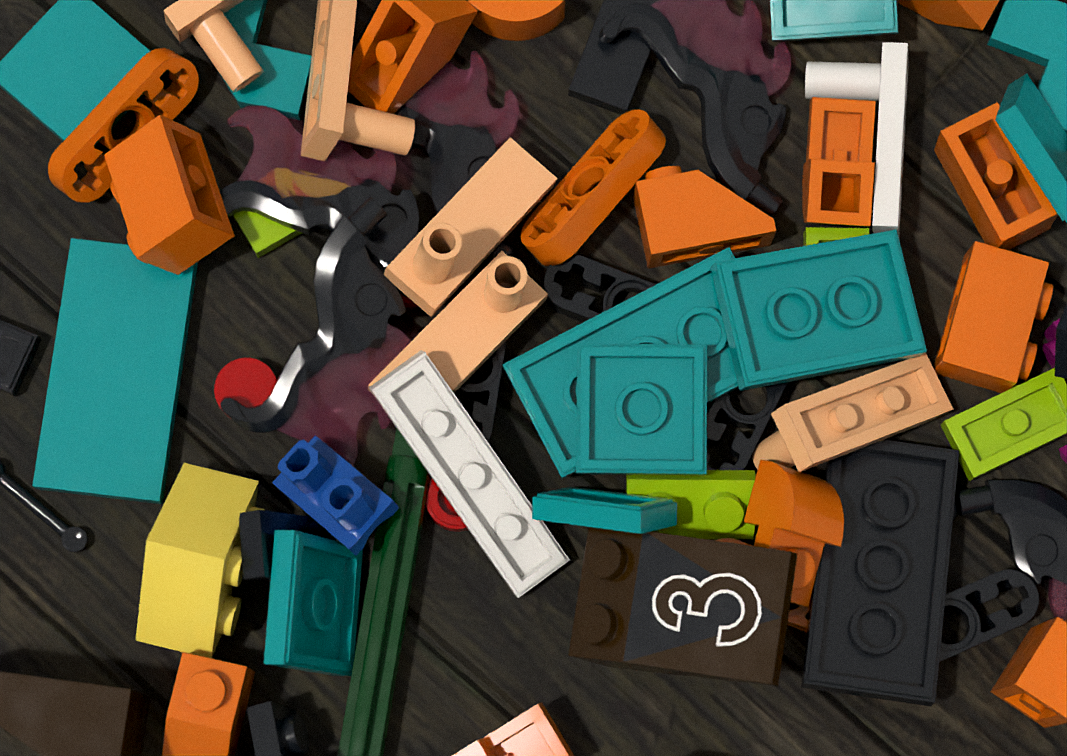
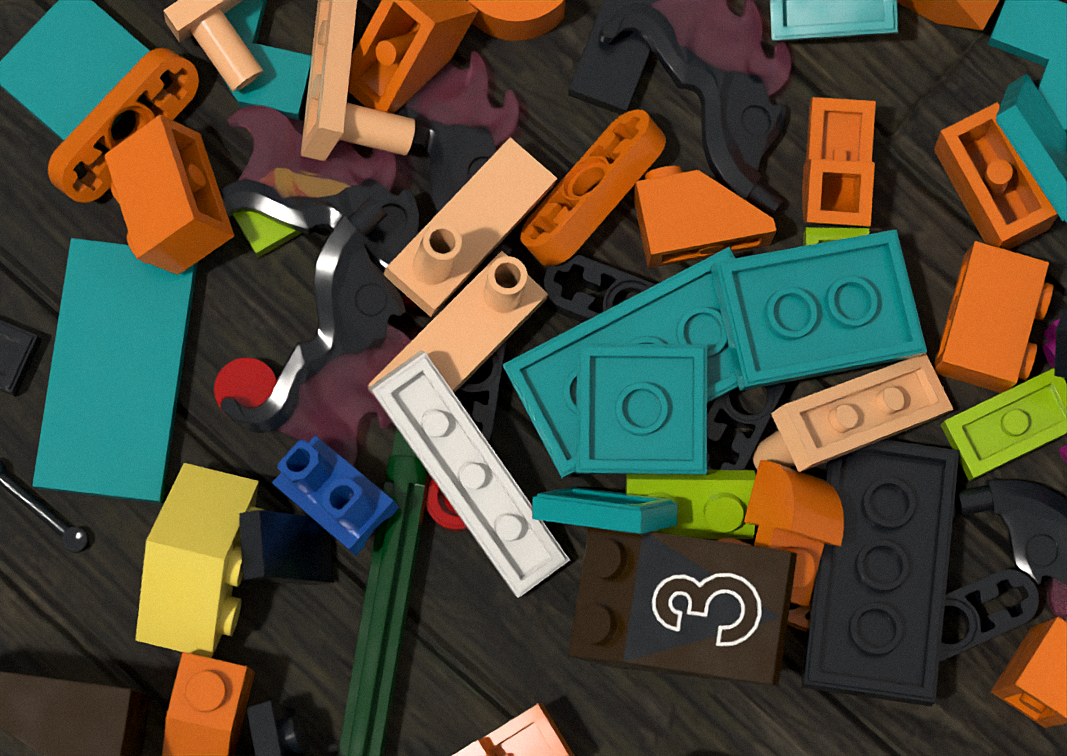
teal tile [264,530,363,676] -> none
white piece [805,42,909,238] -> none

